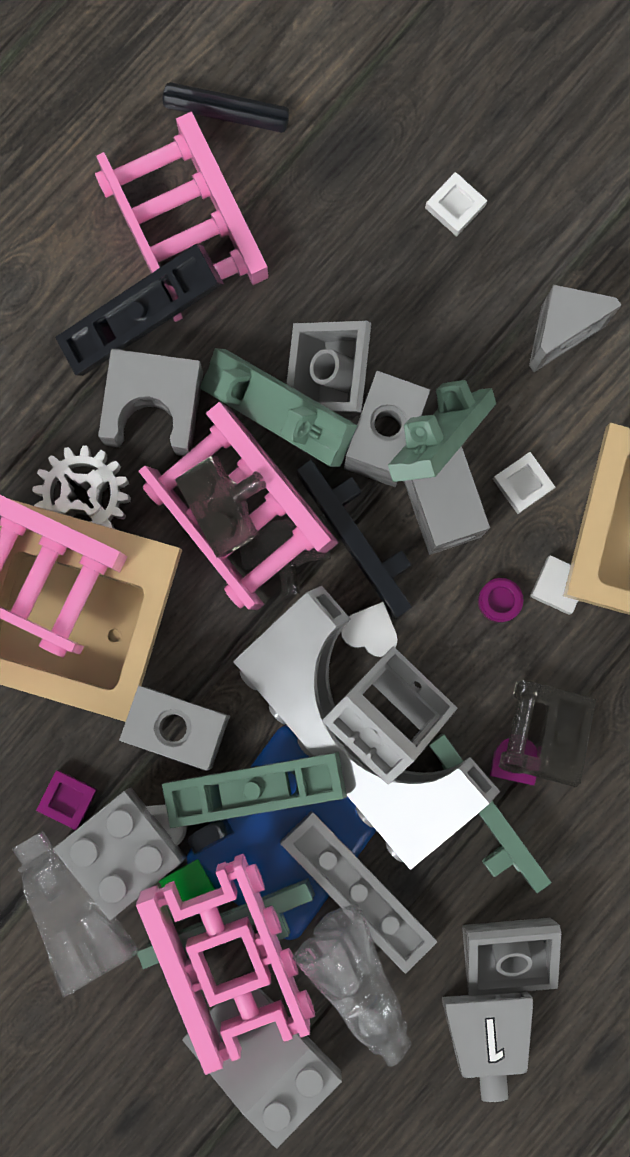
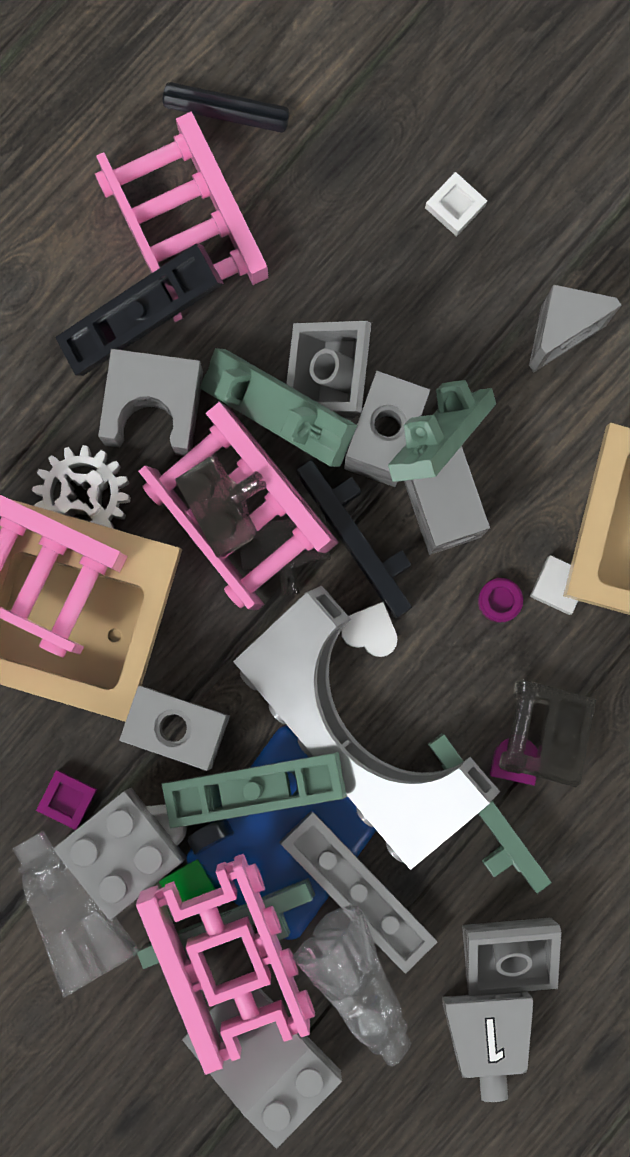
light grey window [322,646,458,785] -> none
white tile [493,452,556,514] -> none

